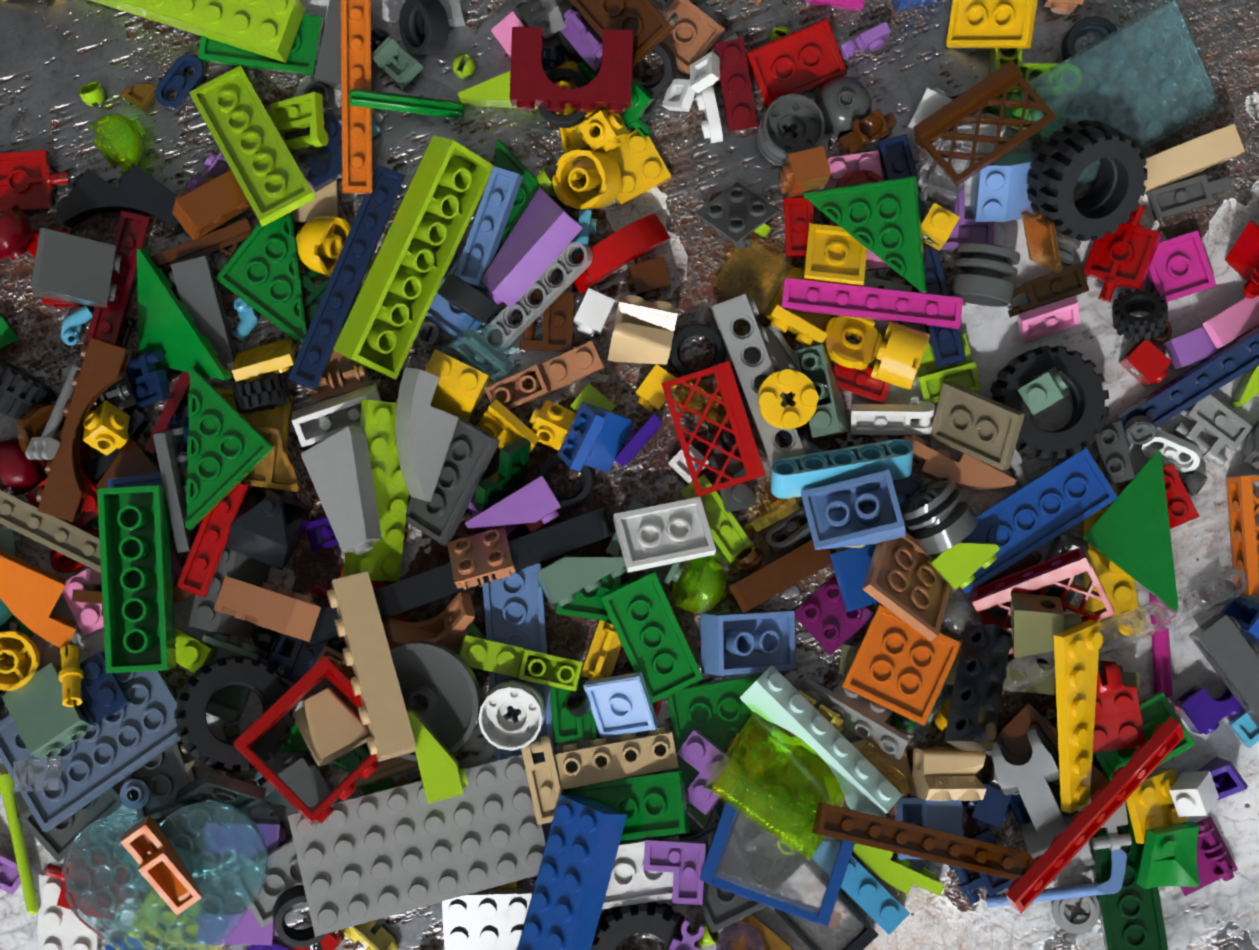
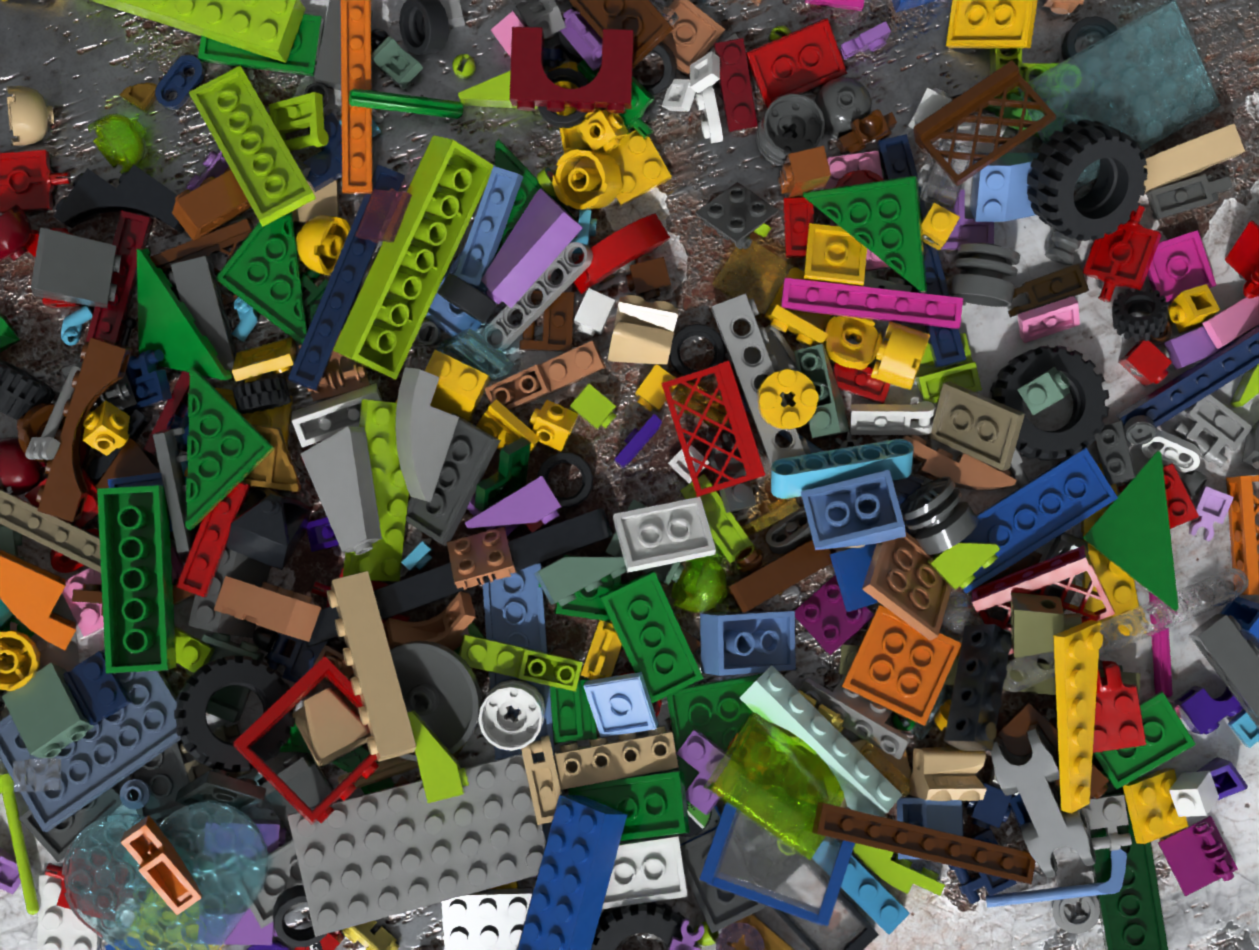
yellow pin [58,645,84,707] -> none
lime hinge [78,81,105,107] -> none
blue bracket [557,402,633,472] -> none
black hinge [564,691,591,718] -> none
medium lavender plate [643,838,706,905] -> none
red plate [1006,717,1185,914] -> none
clear orange piece [1021,211,1062,272] -> none
green plate [1136,821,1200,889] -> none
none -> tan cylinder [7,86,54,146]
none -> clear pink piece [355,188,412,243]
none -> medium azure plate [401,541,434,571]
none -> yellow brick [1168,284,1220,333]
none -> lavender plate [1189,485,1234,541]

